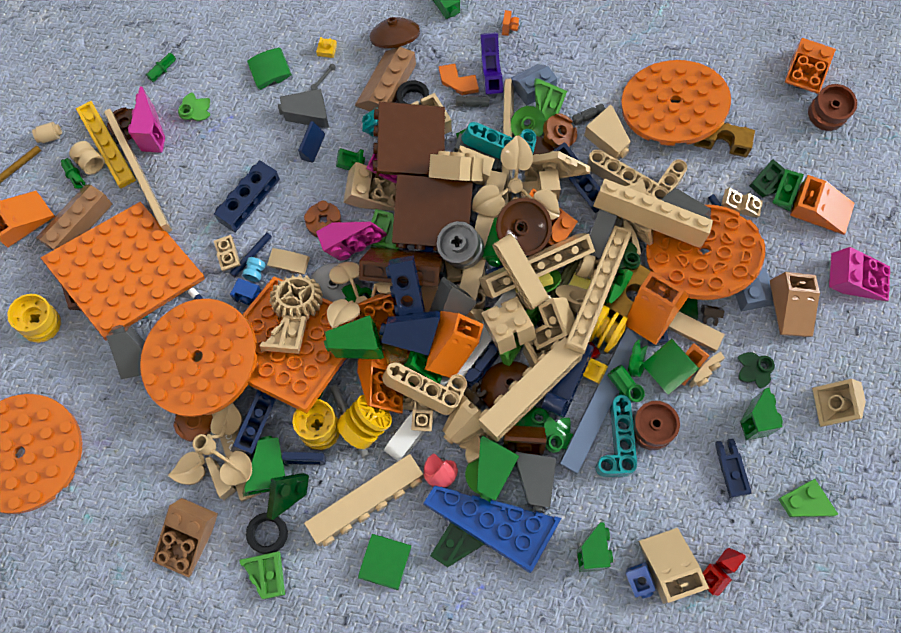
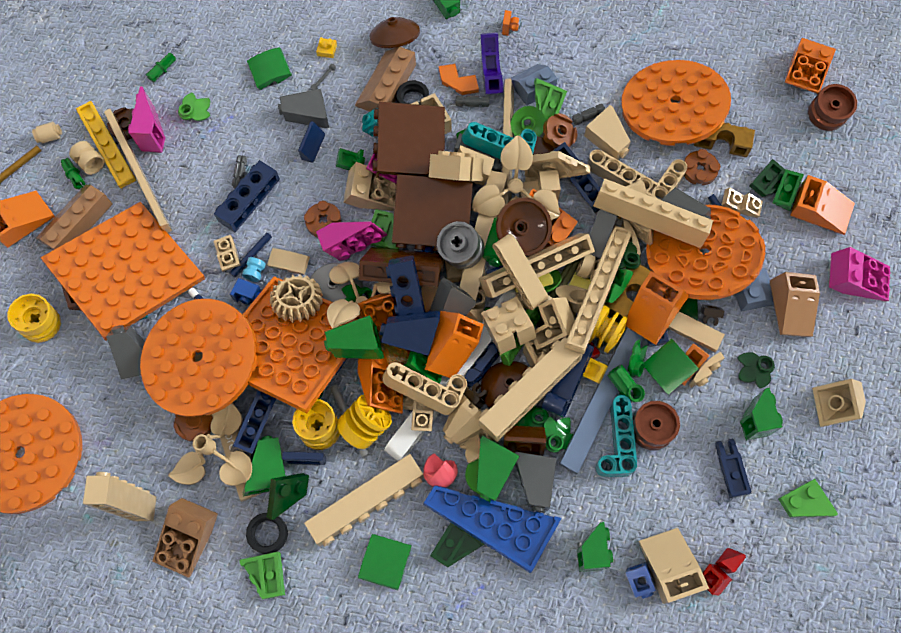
tan slope [205,456,237,500] -> none
tan wing [260,315,307,354] -> none
none -> tan brick [83,472,156,521]
none -> dark grey axle [231,155,247,188]
none -> dark orange plate [684,149,721,185]

